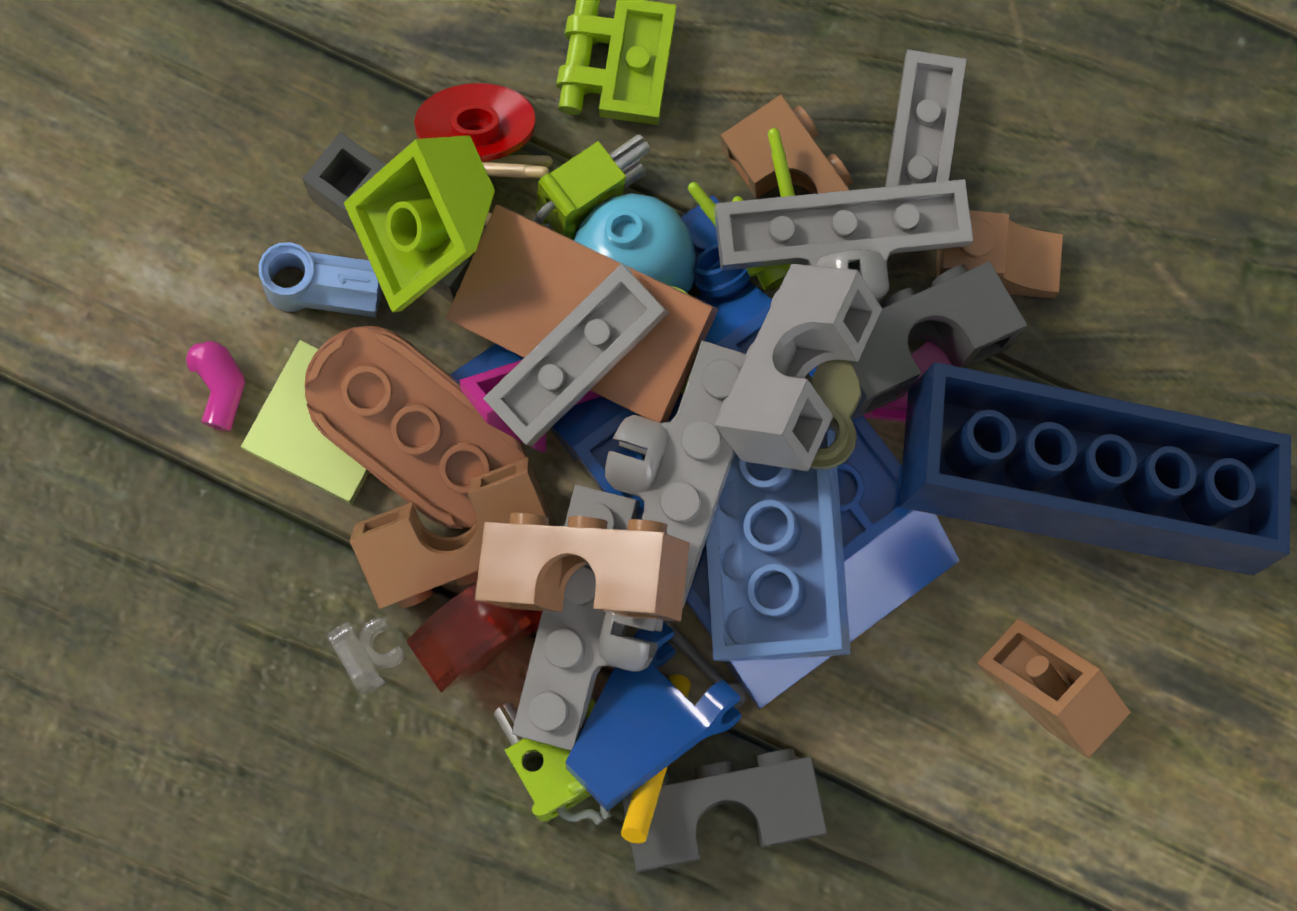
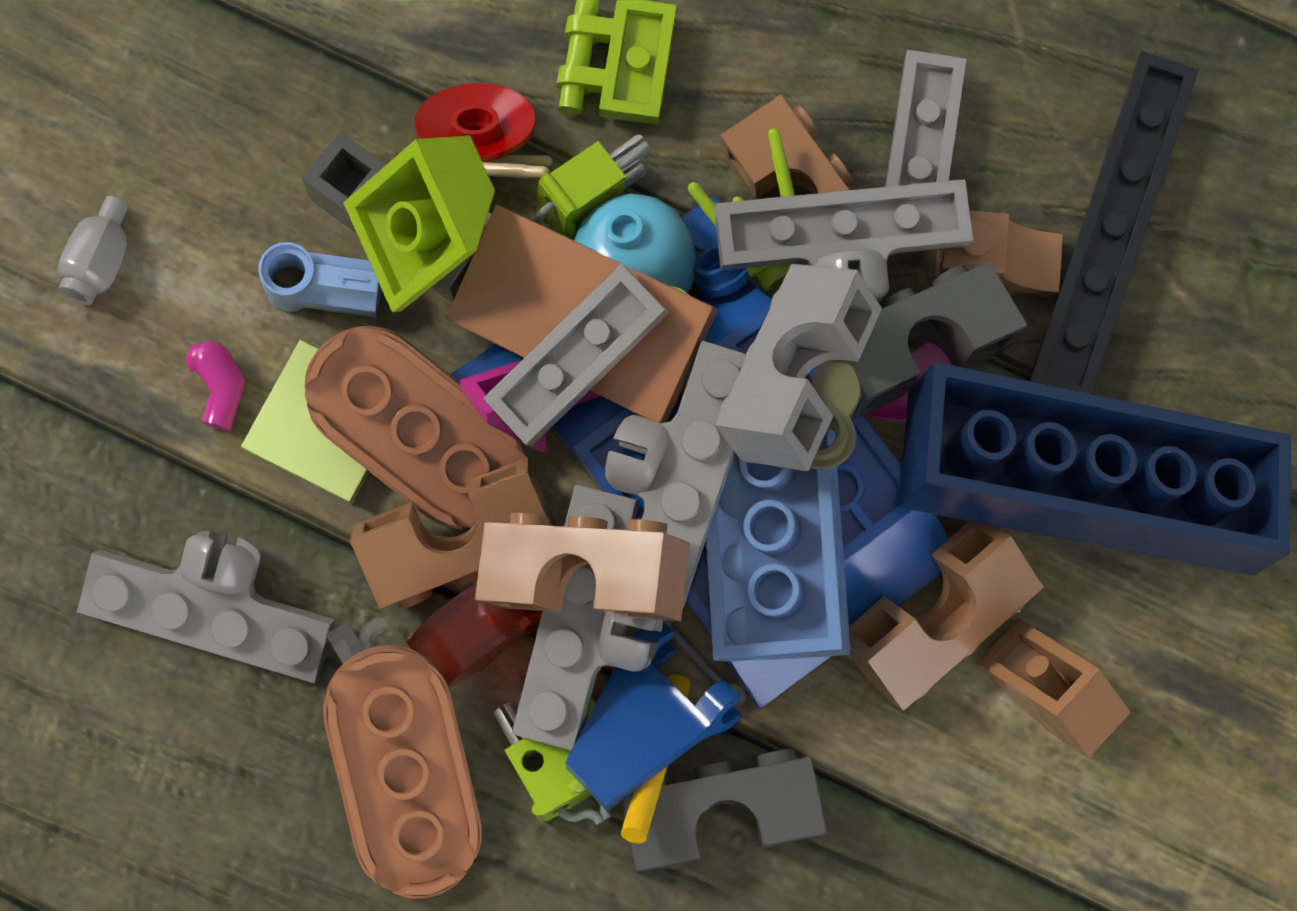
none -> light grey plant [57,196,129,305]
none -> light grey plate [77,531,336,683]
none -> nougat tile [323,645,482,899]
none -> medium nougat arch [849,521,1044,711]
none -> black plate [1029,51,1199,394]

